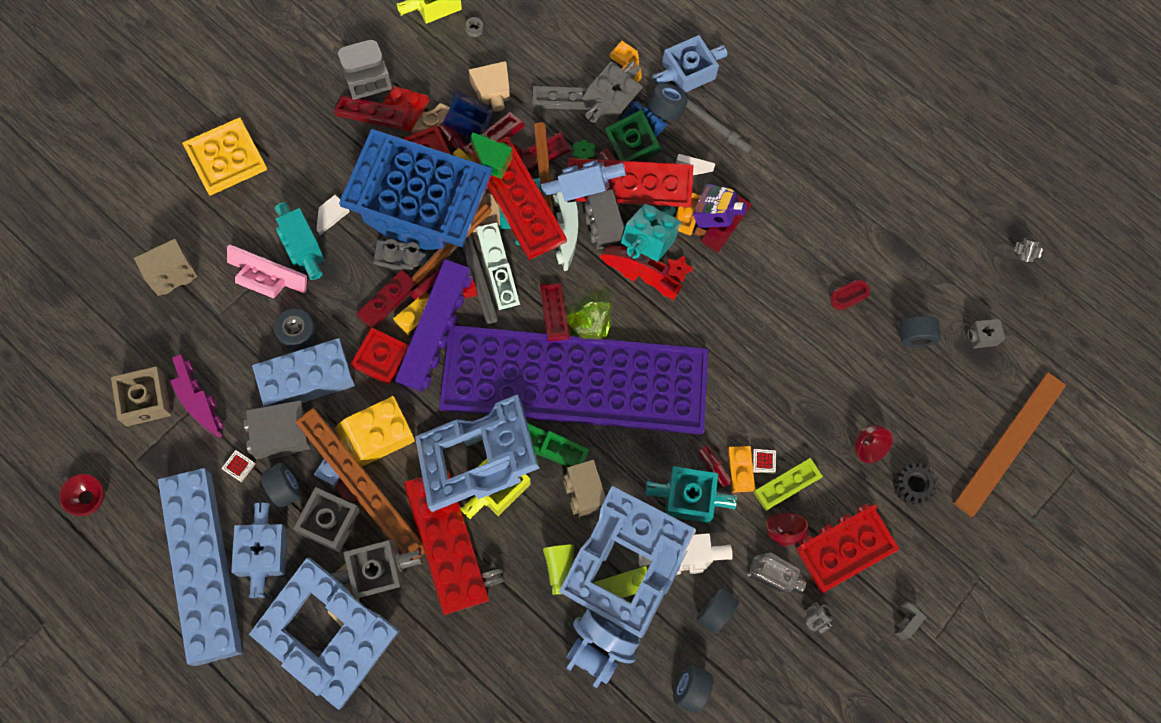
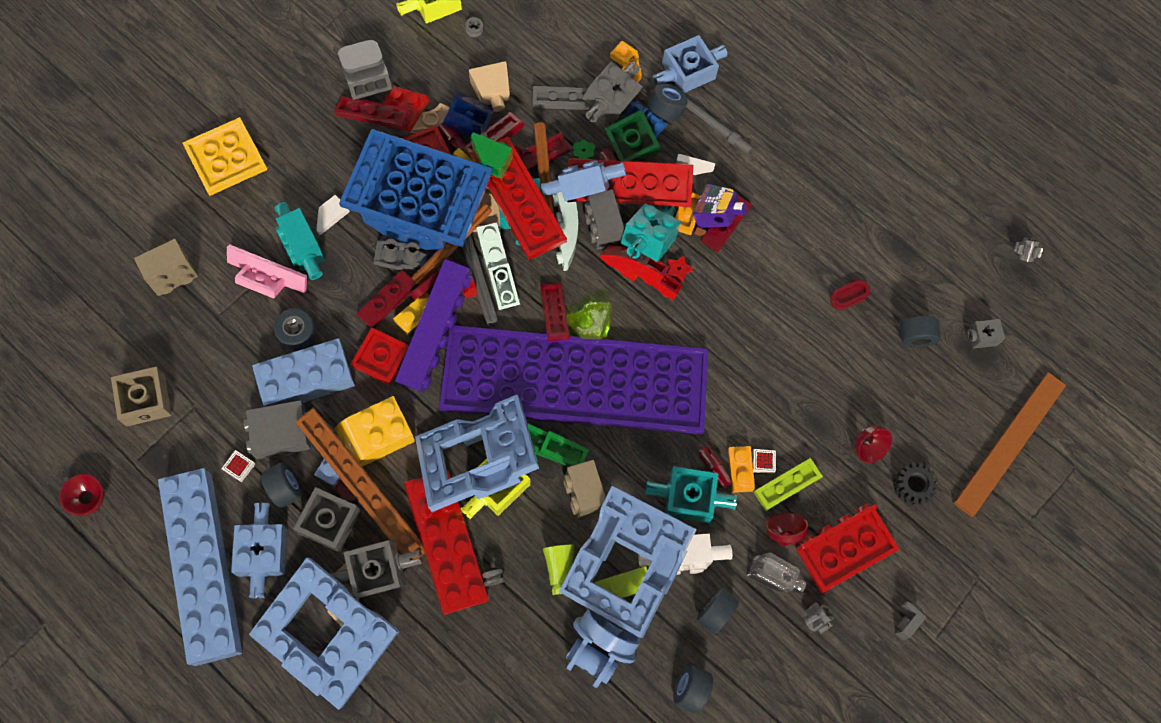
magenta slope [170,355,224,438] -> none

